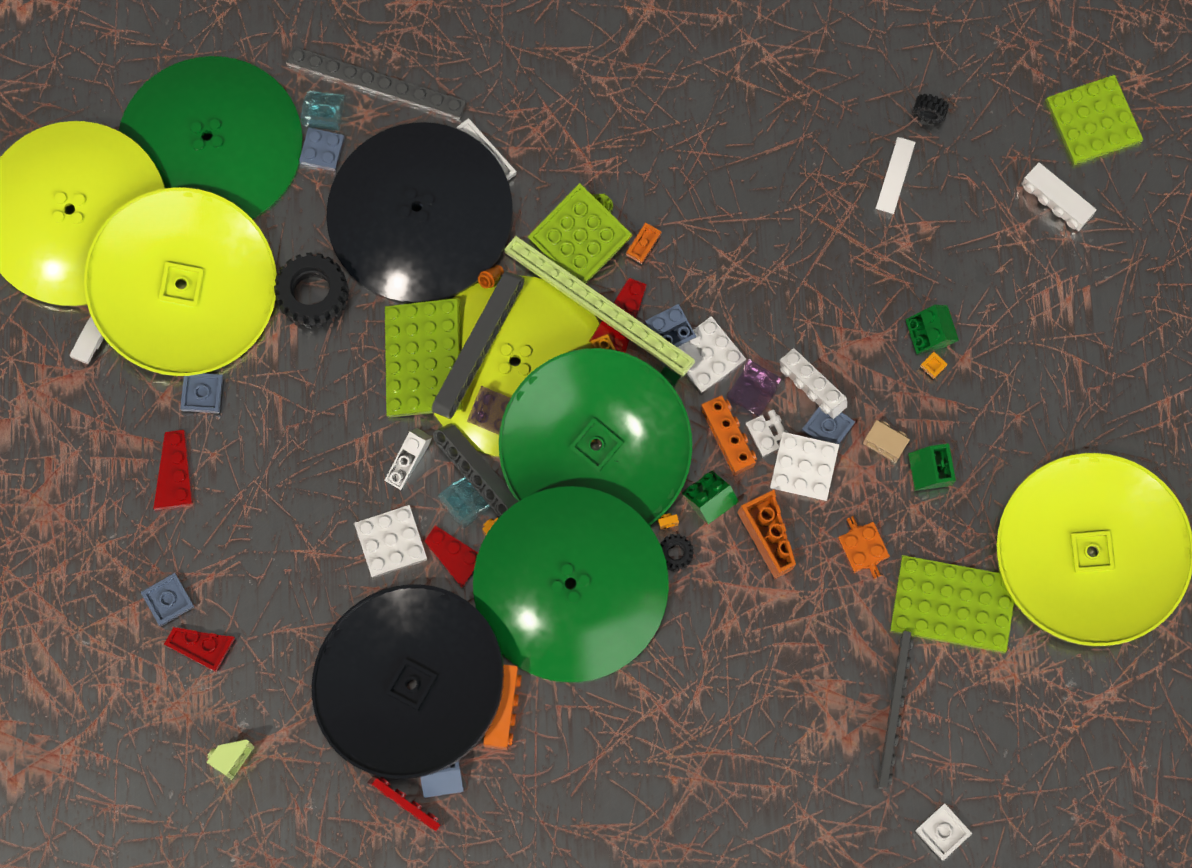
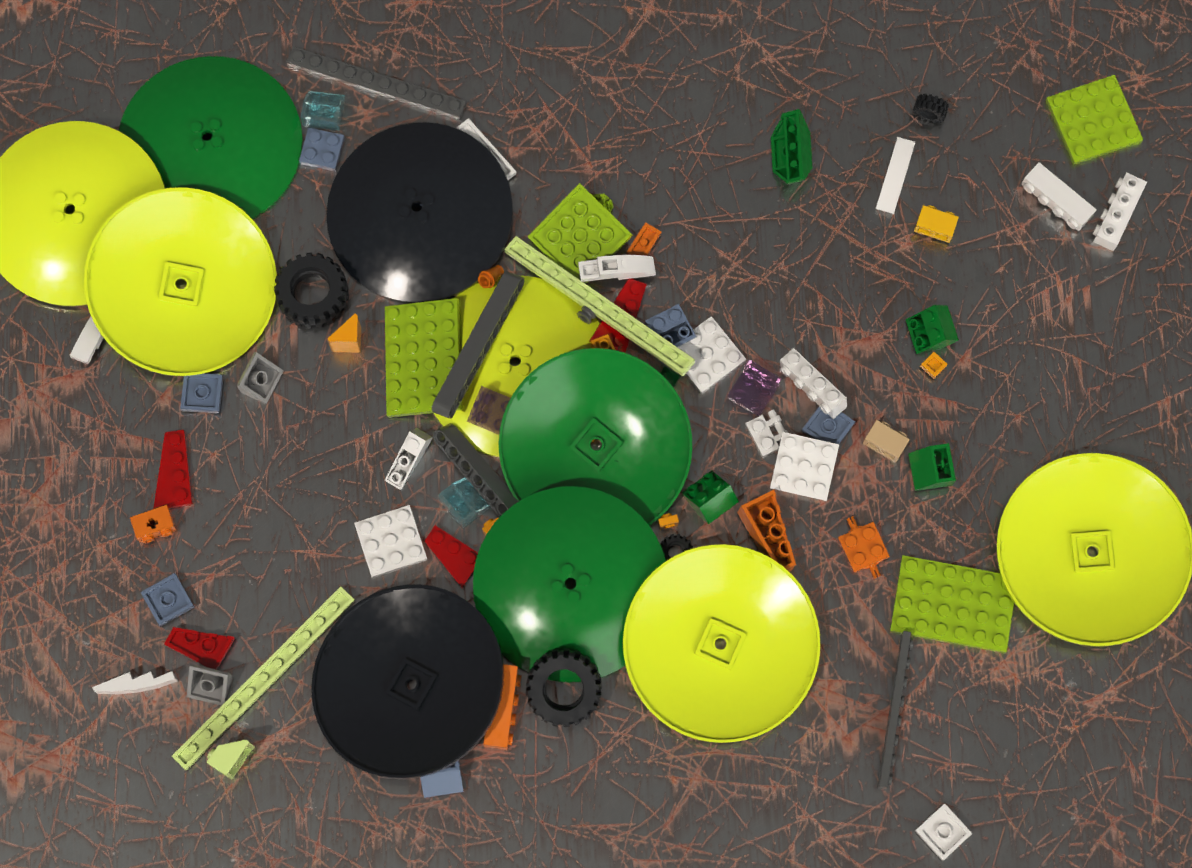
red wing [368,777,440,831] -> none
orange brick [701,395,757,476] -> none
none -> white slope [92,671,178,694]
none -> orange brick [130,505,177,543]
none -> yellowish green plate [172,586,355,771]
none -> light grey slope [187,664,233,706]
none -> light grey slope [237,352,284,404]
none -> light orange slope [327,313,361,353]
none -> black tyre [526,648,602,727]
none -> dark grey bush [577,306,596,324]
none -> white slope [578,255,656,282]
none -> neon yellow dish [623,544,820,743]
none -> green wedge [771,109,813,184]
none -> yellow brick [914,205,959,243]
none -> white brick [1093,173,1147,251]

